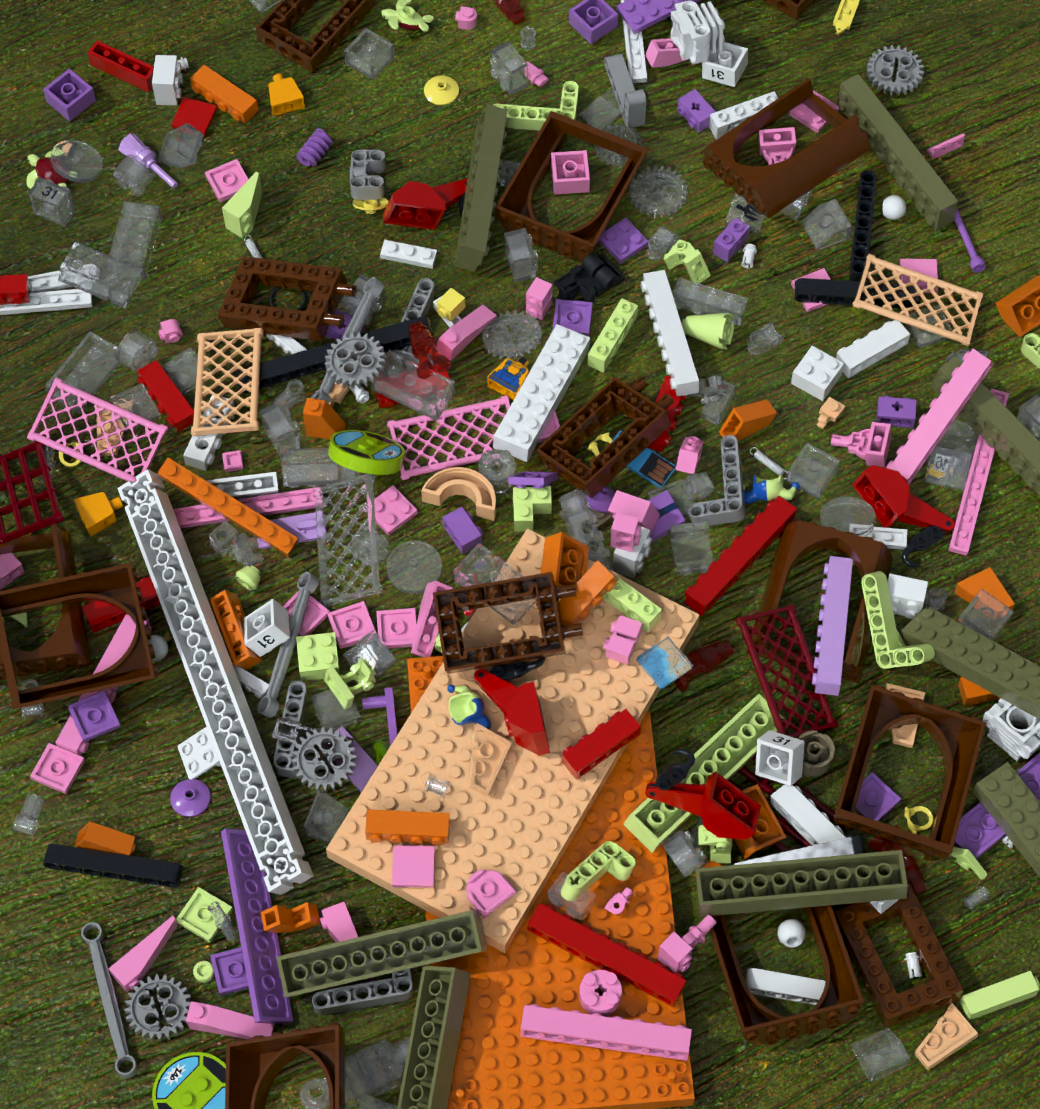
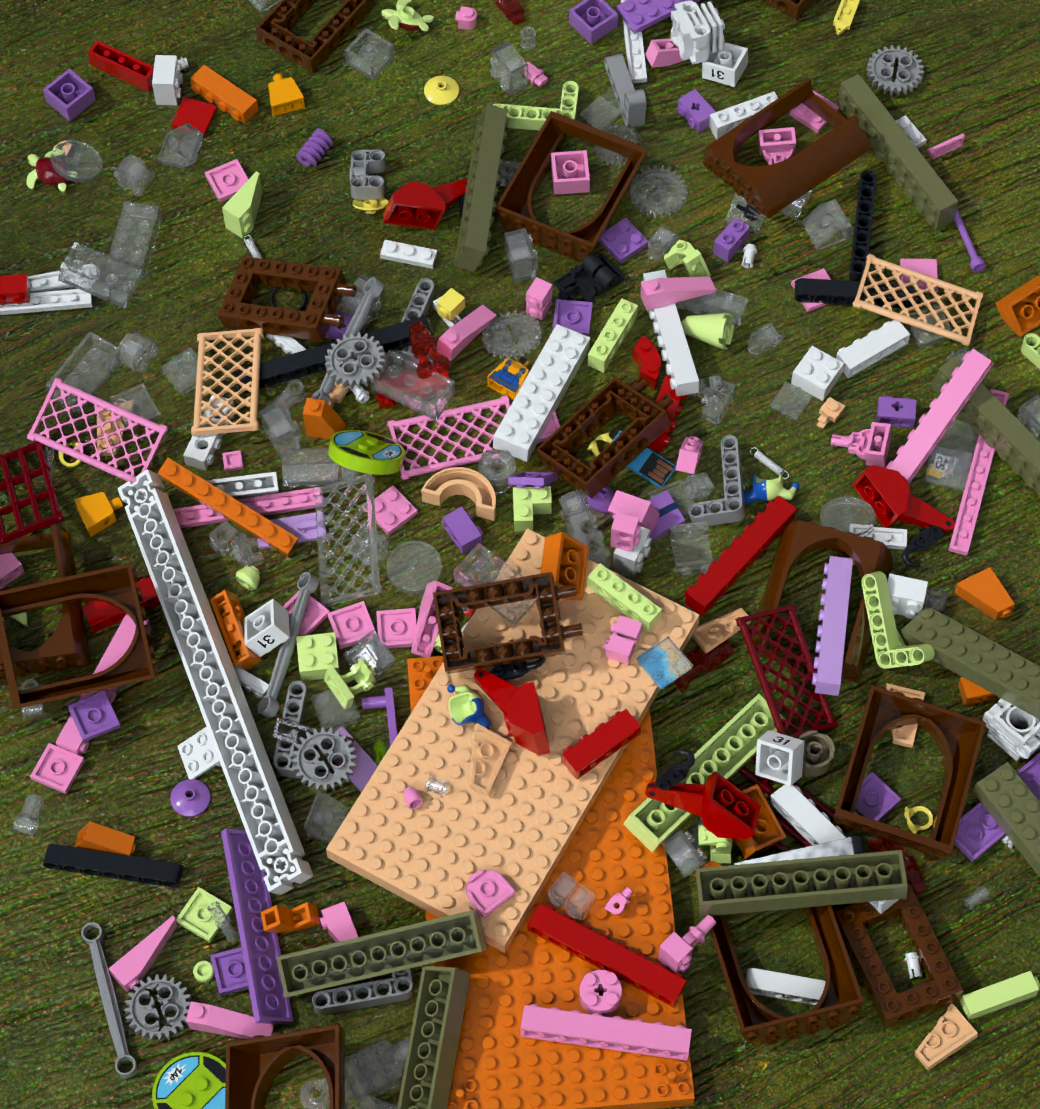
clear brick [28,177,76,227] -> none
lavender piece [118,133,178,188] -> none
red brick [137,360,194,433] -> none
white piece [148,635,168,662] -> none
bright pink plate [158,319,183,343] -> none
orange brick [365,809,450,846] -> none
bright pink tile [392,846,435,888] -> none
orange brick [558,560,619,626] -> none
yellowish green beam [561,841,636,901] -> none
orange slope [719,399,777,441] -> none
white piece [777,919,806,948] -> none
clear brick [786,443,840,499] -> none
clear slope [851,1028,910,1083] -> none
white piece [883,195,907,220] -> none
yellowish green tile [951,847,988,880] -> none
clear slope [958,589,1014,641] -> none
none -> bright pink hose [404,786,423,809]
none -> red brick [633,335,661,390]
none -> bright pink slope [641,277,716,310]
none -> light nougat wing [691,608,751,653]
none -> clear piece [770,382,813,421]
none -> white plate [896,115,926,148]

